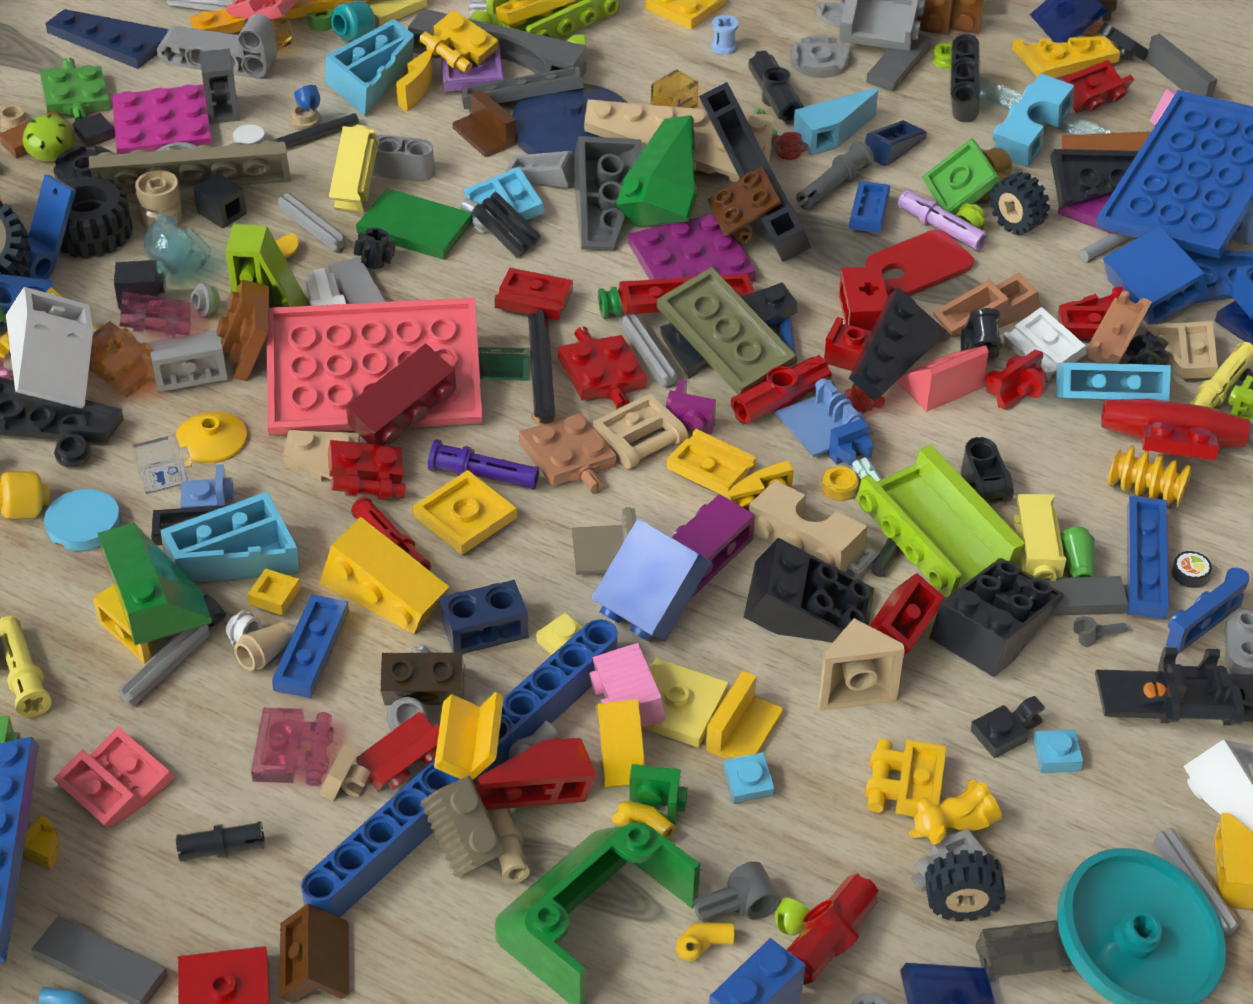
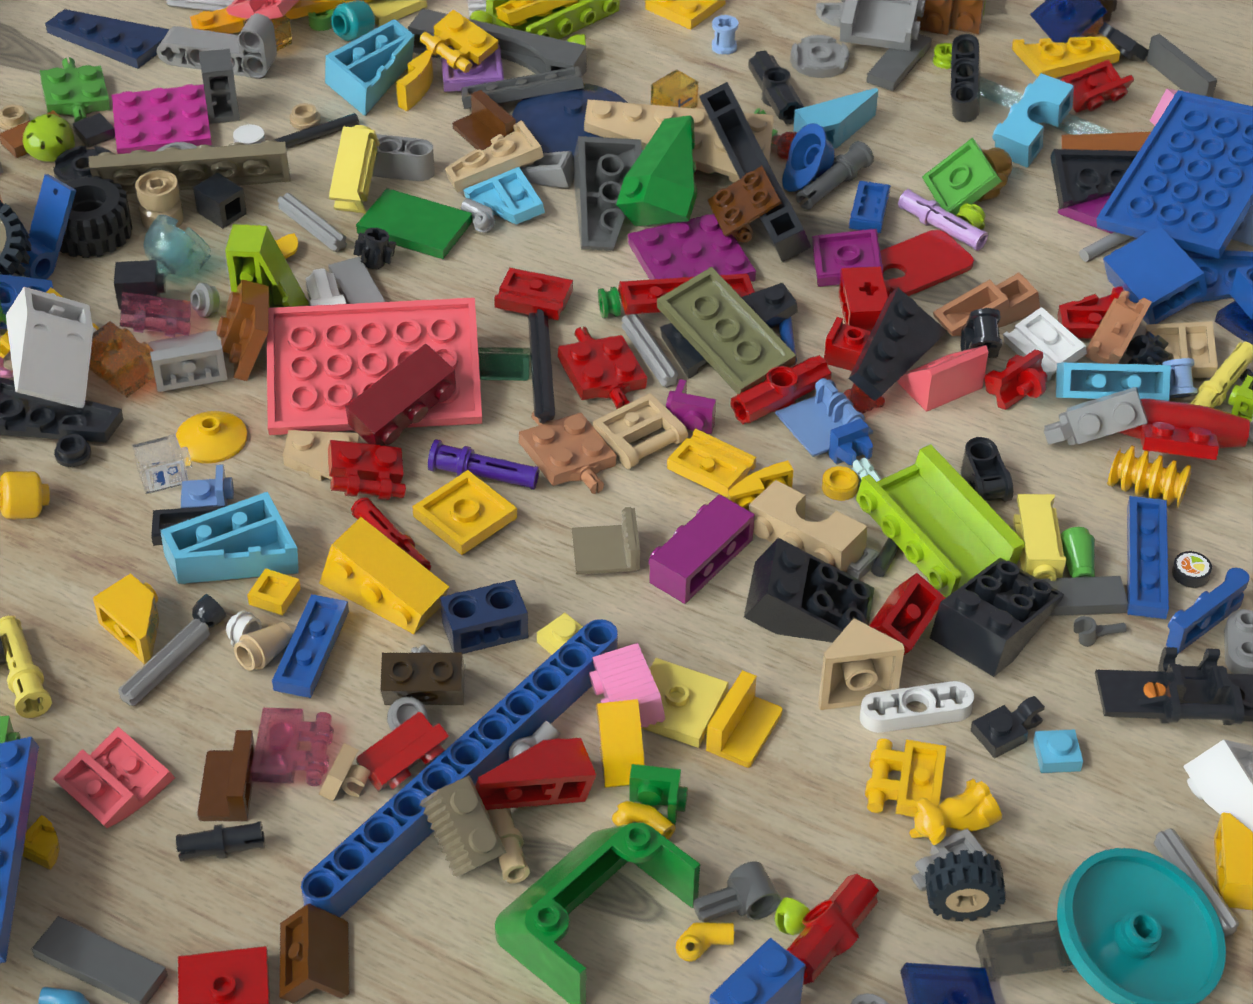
medium azure tile [44,489,121,551] -> none
green wedge [97,523,212,645] -> none
blue hinge [294,85,321,111] -> none
yellow panel [434,692,504,781] -> none
black tile [472,191,541,258] -> none
brick [591,519,712,642] -> none
medium azure plate [723,752,774,804] -> none
dark blue slope [865,120,927,166] -> none
black wheel [989,172,1050,235] -> none
none -> reddish brown panel [197,730,257,821]
none -> tan wing [445,120,544,193]
none -> blue piece [782,123,835,192]
none -> magenta tile [812,229,884,287]
none -> white beam [860,681,974,733]
none -> light grey hinge [1044,387,1148,445]
none -> light blue bush [1162,358,1198,398]

